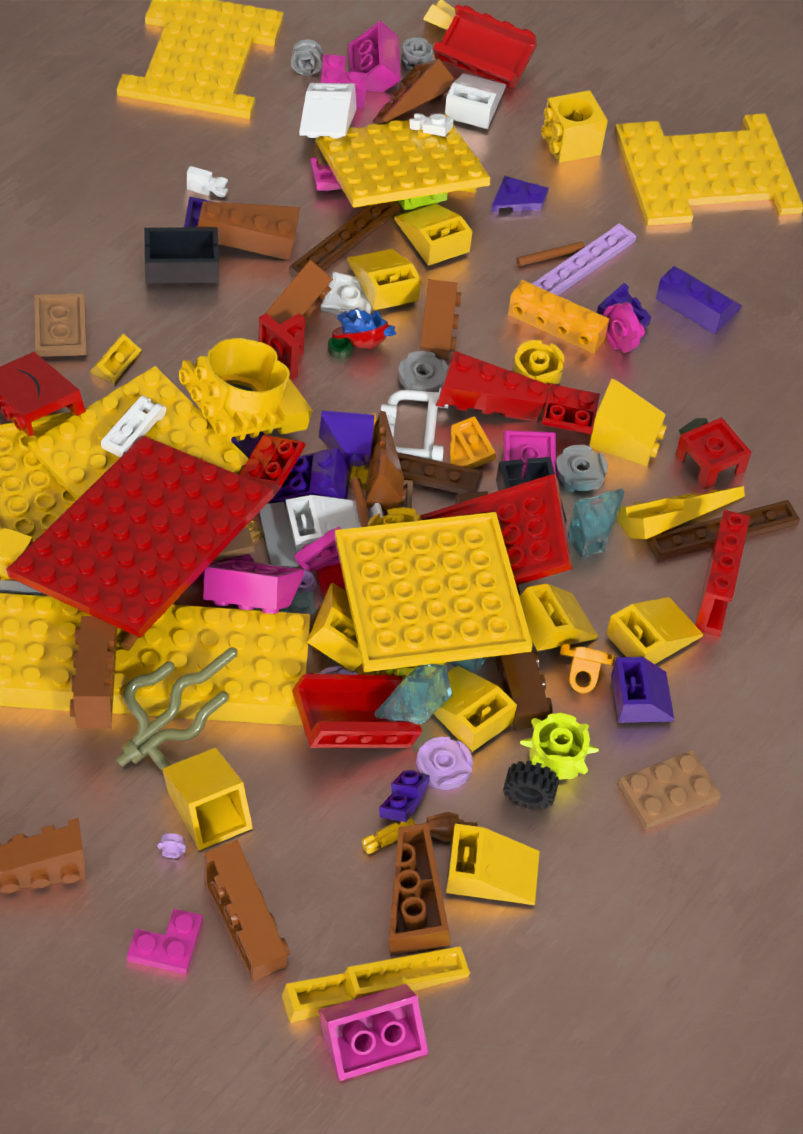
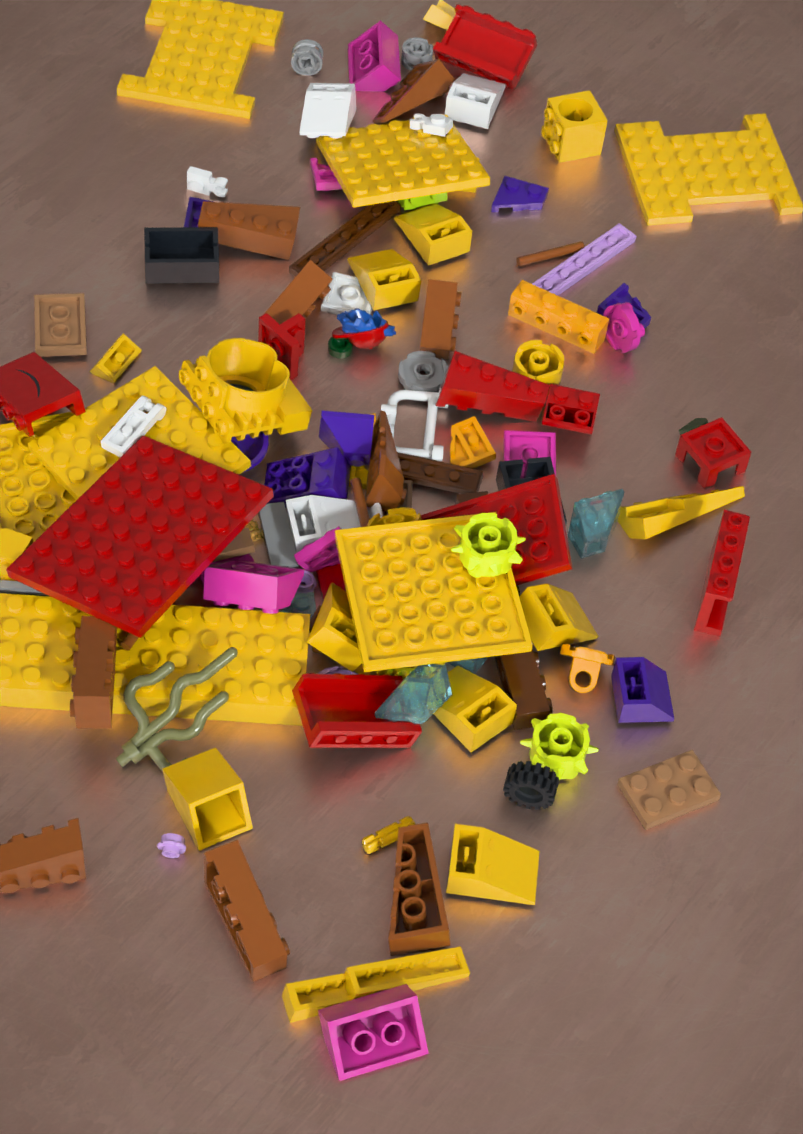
dark pink plate [127,908,203,975] -> none
red slope [239,435,306,499] -> none
dark pink brick [321,54,367,109] -> none
dark purple slope [379,770,430,822] -> none
lavender tile [415,736,473,790] -> none
dark orange piece [426,812,478,842] -> none
light grey plate [556,445,608,491] -> none
yellow slope [589,379,667,466] -> none
yellow slope [606,597,703,664] -> none
reddish brown tile [647,500,800,562] -> none
dark purple slope [656,266,742,334] -> none
none -> neon yellow brick [451,513,525,578]

